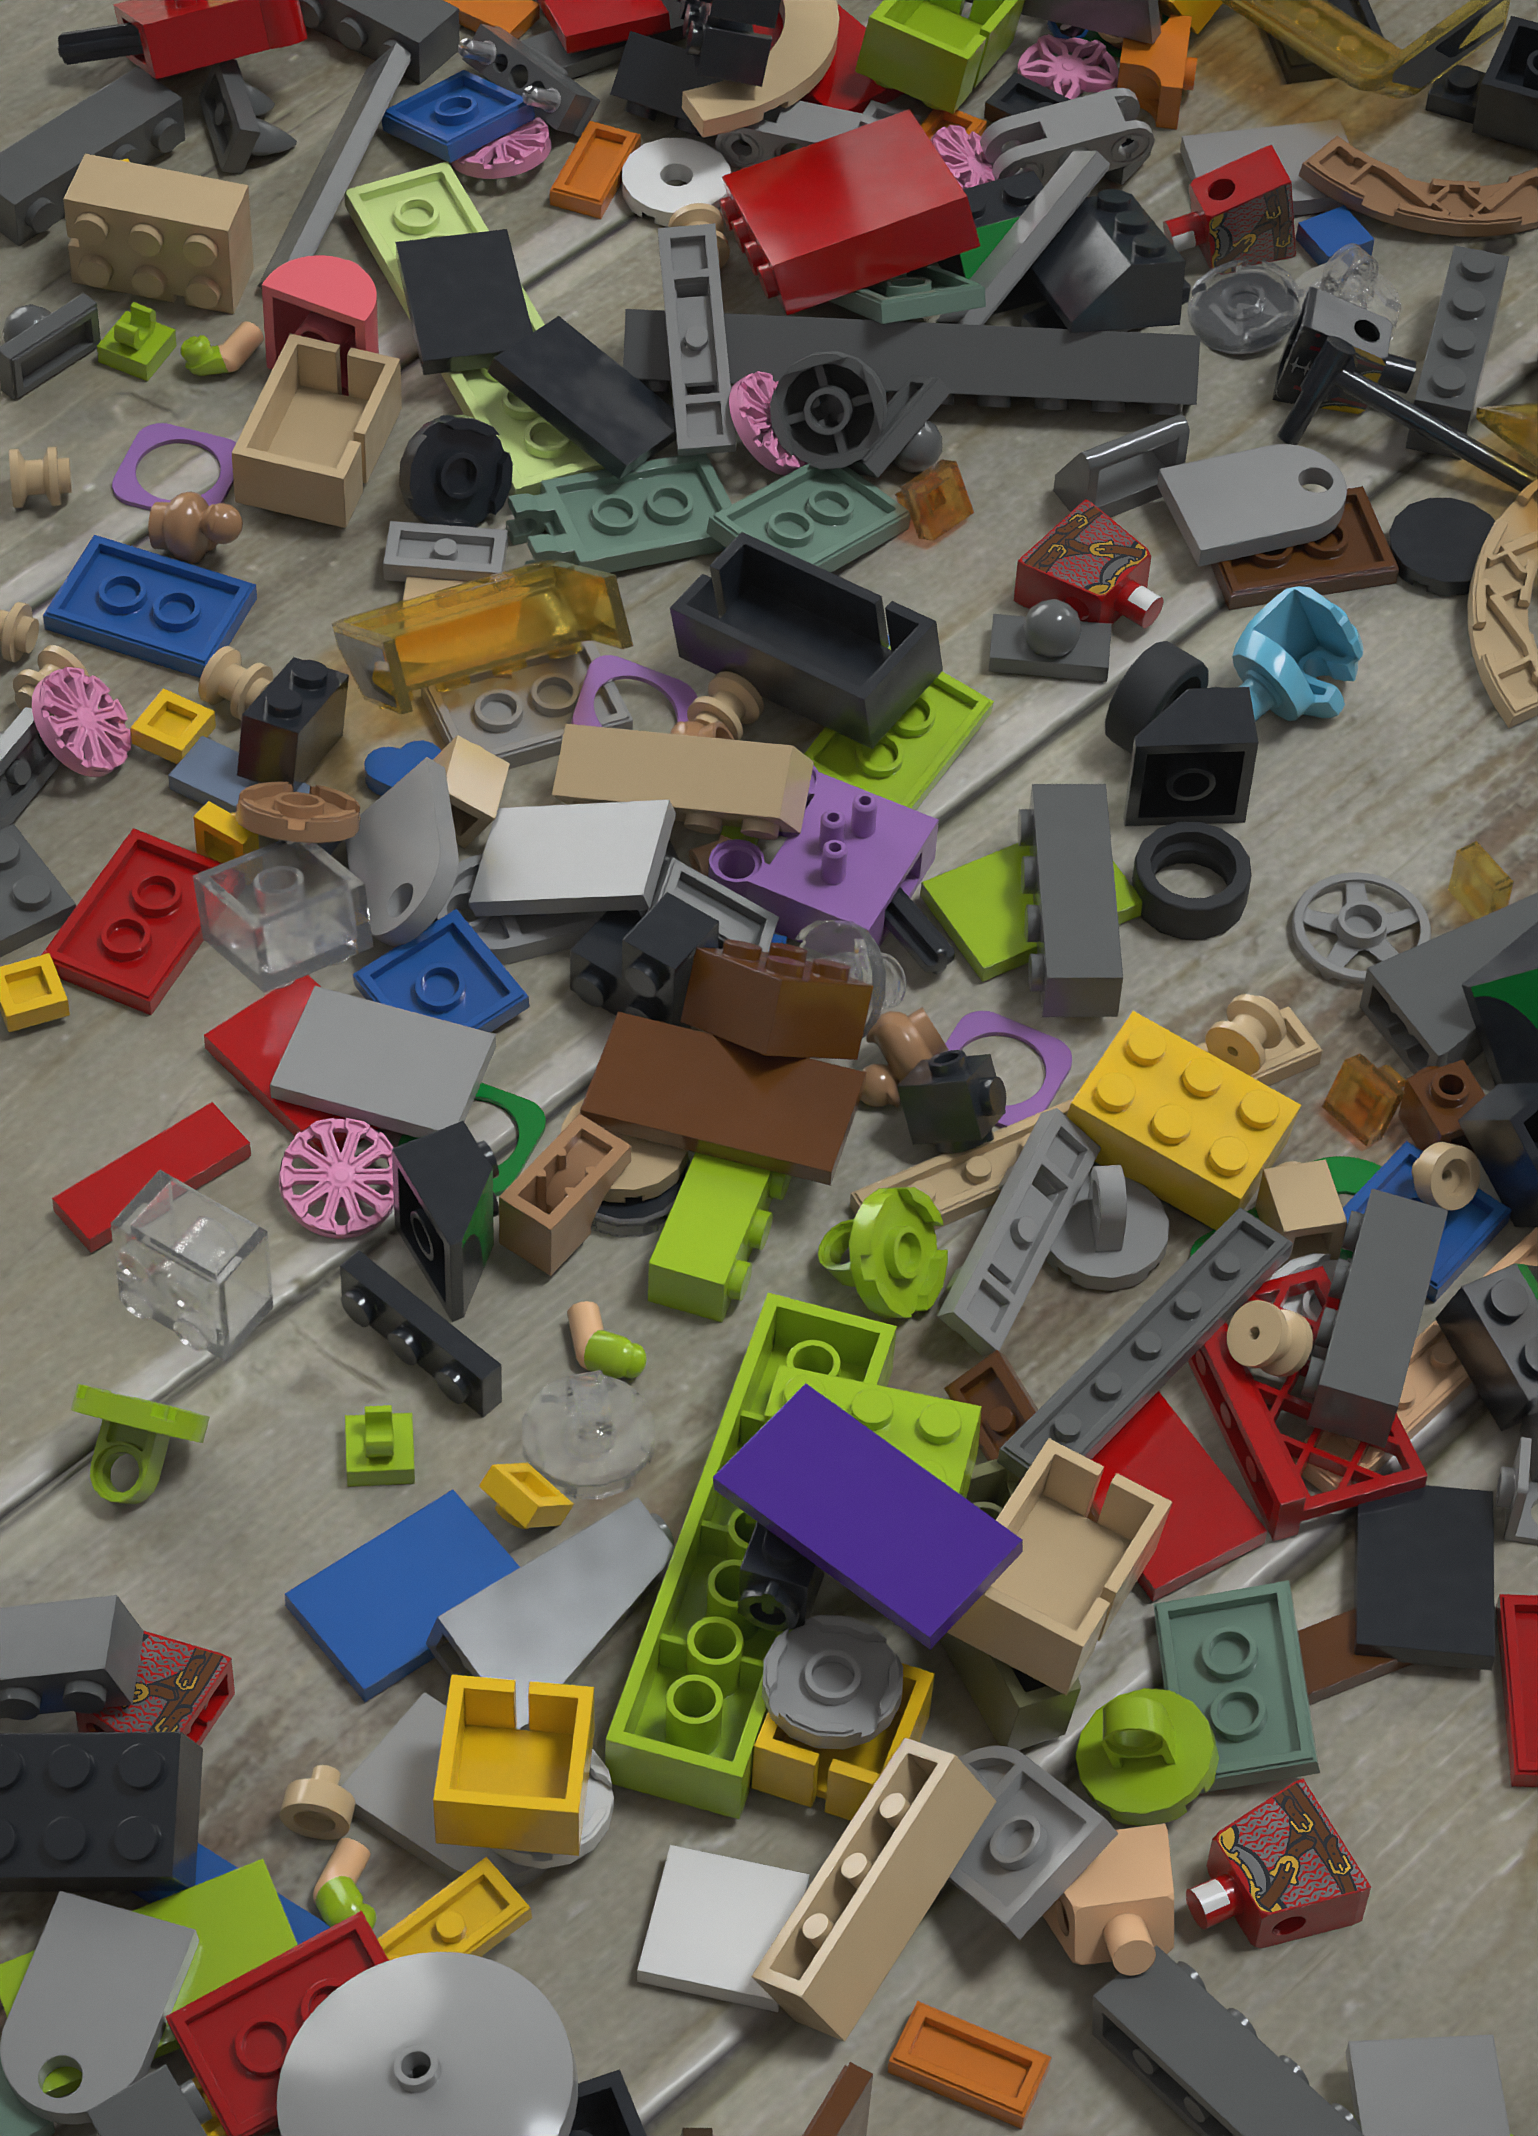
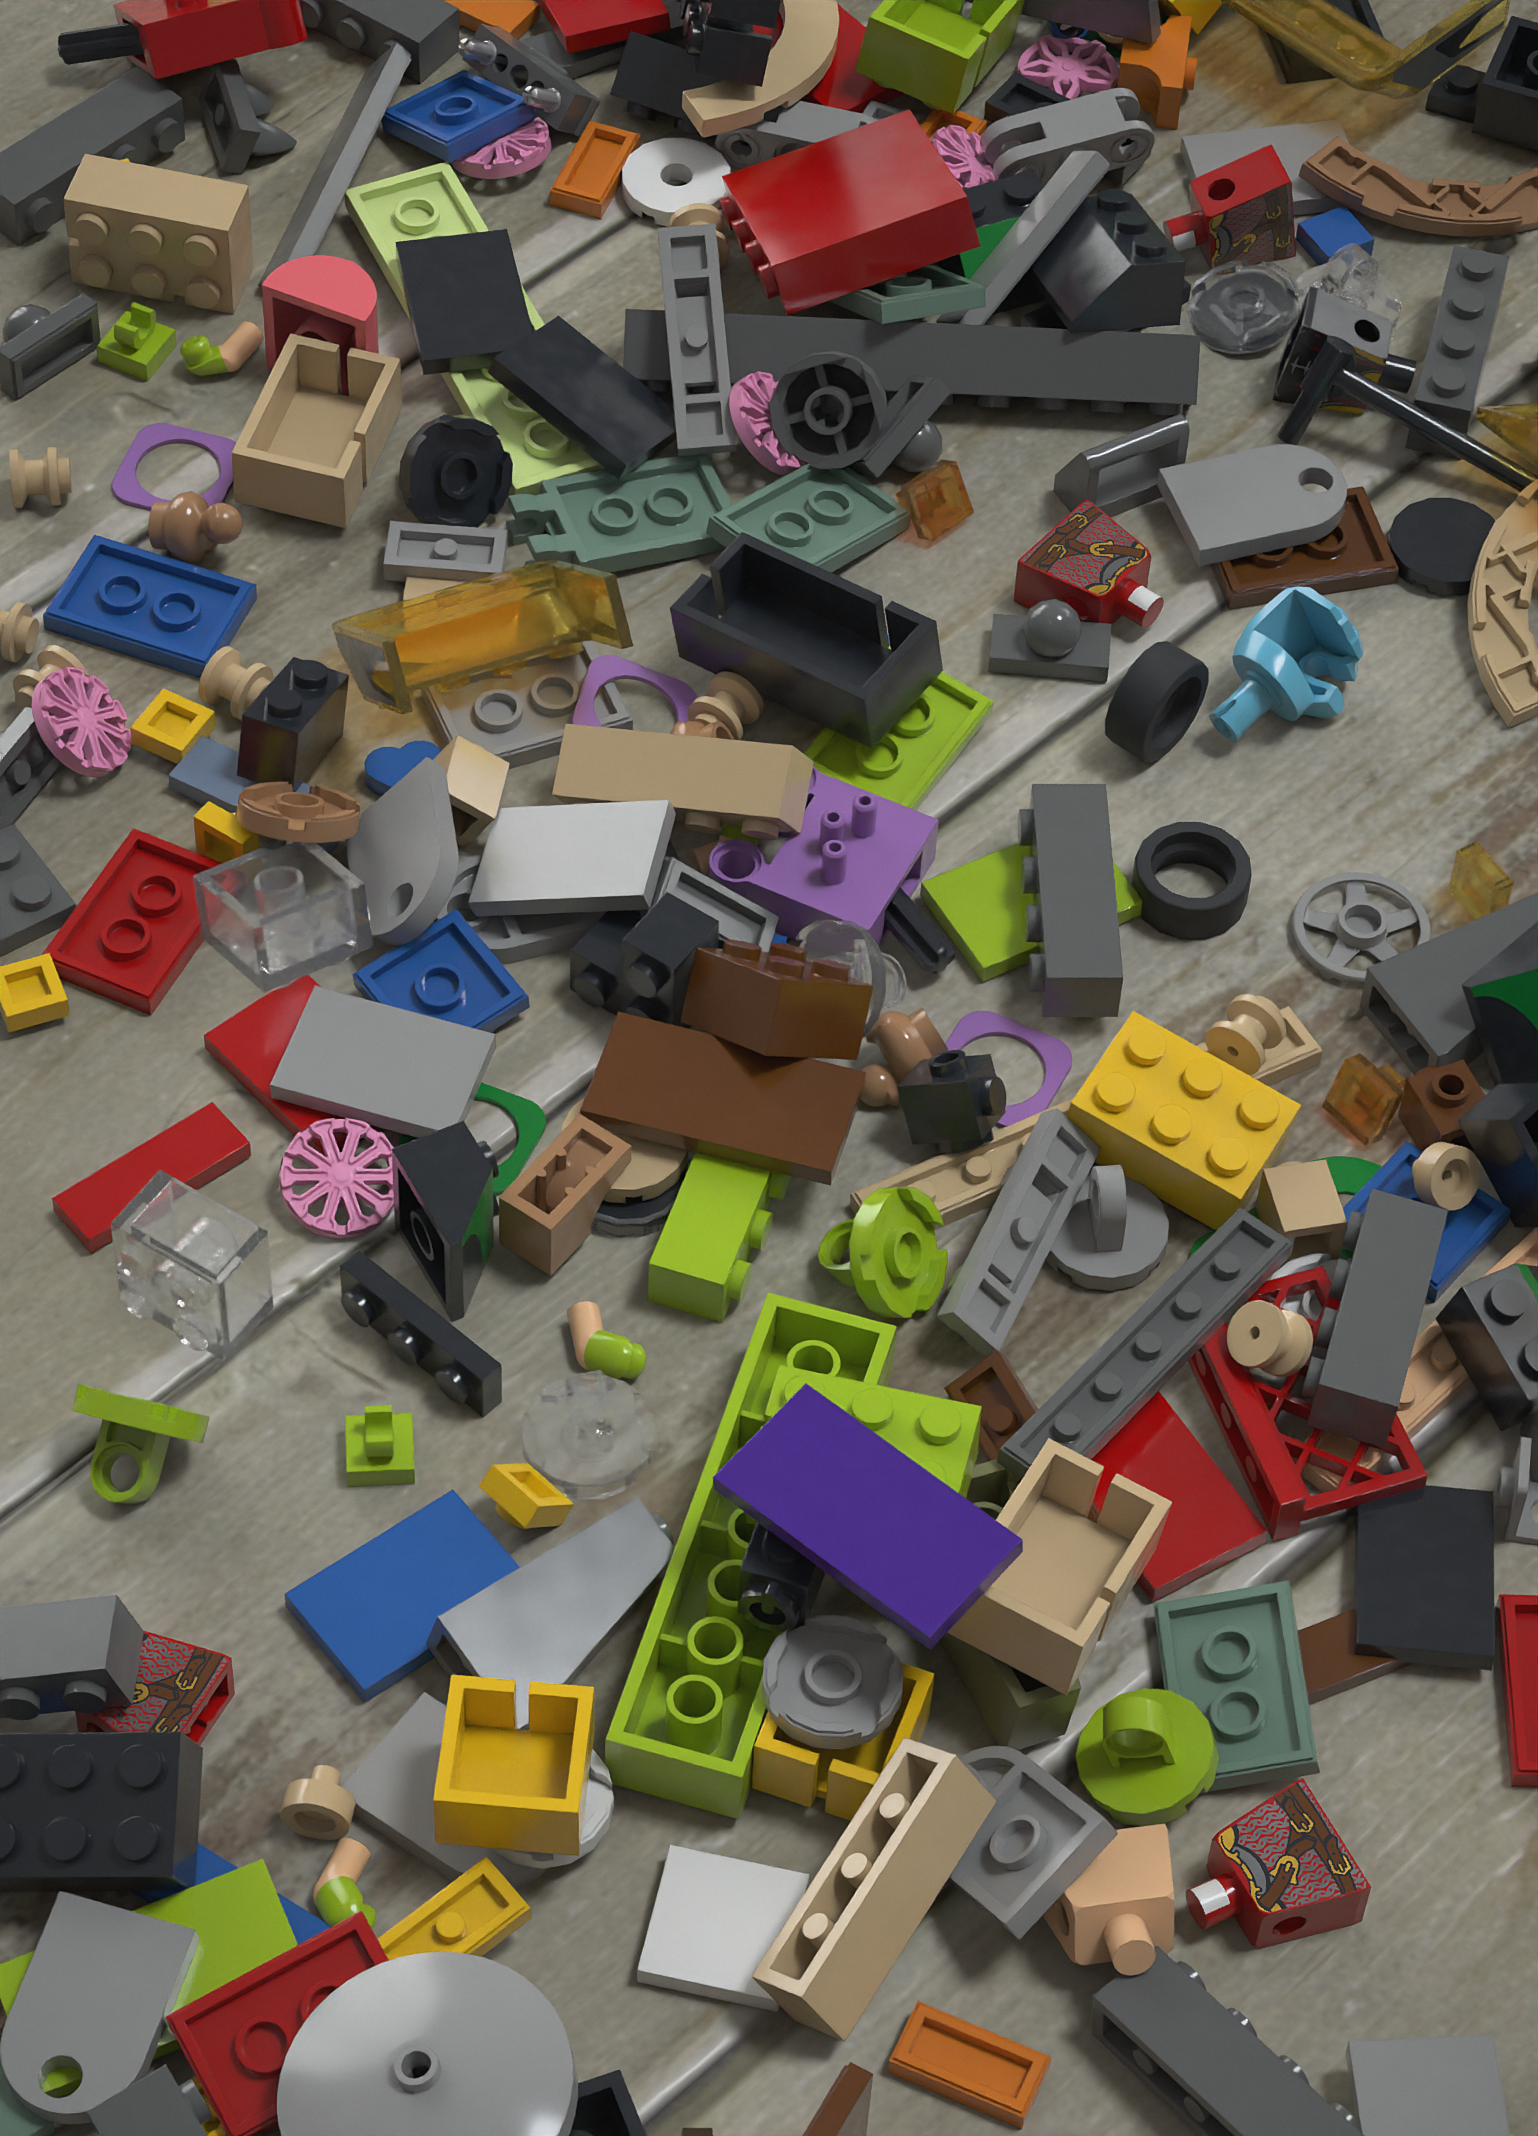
black slope [1123,687,1259,827] -> none

